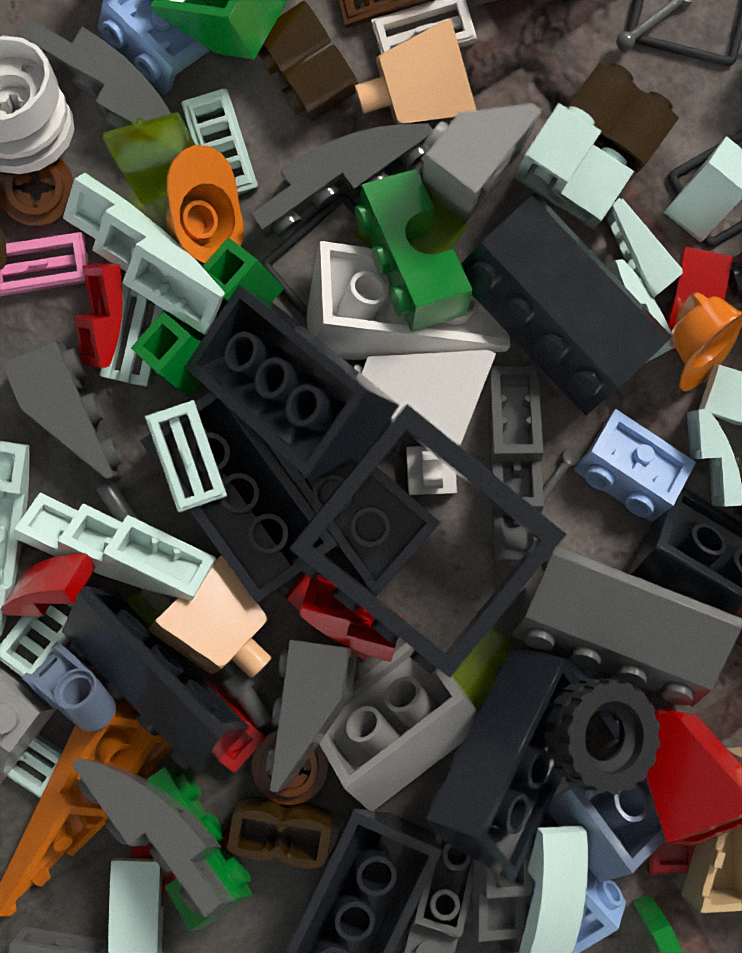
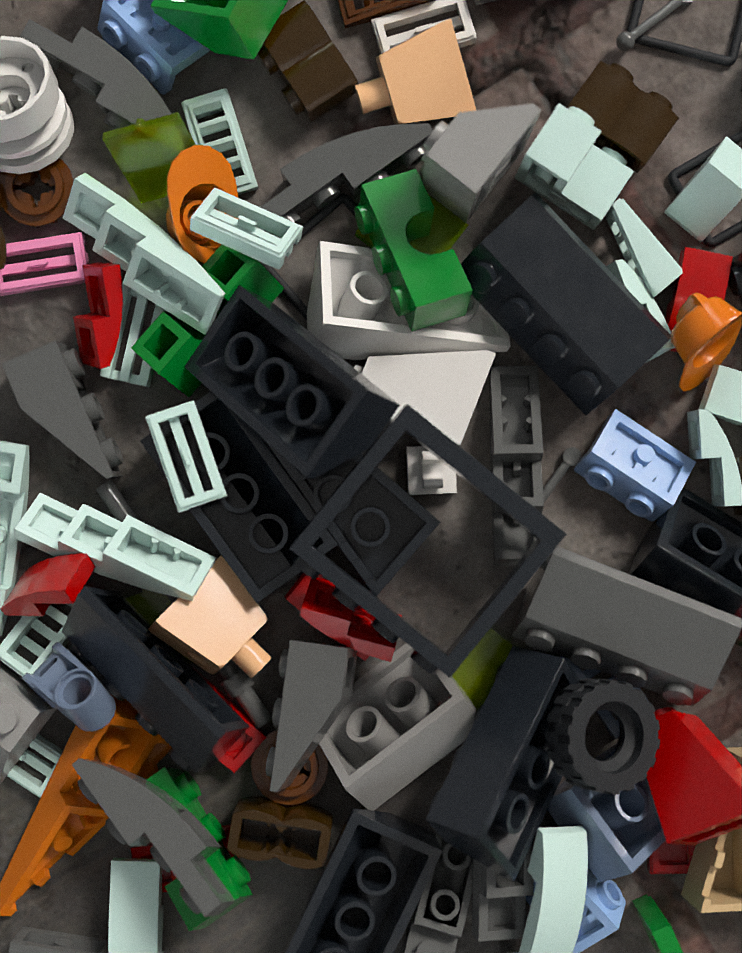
none -> light aqua tile [190,187,303,270]

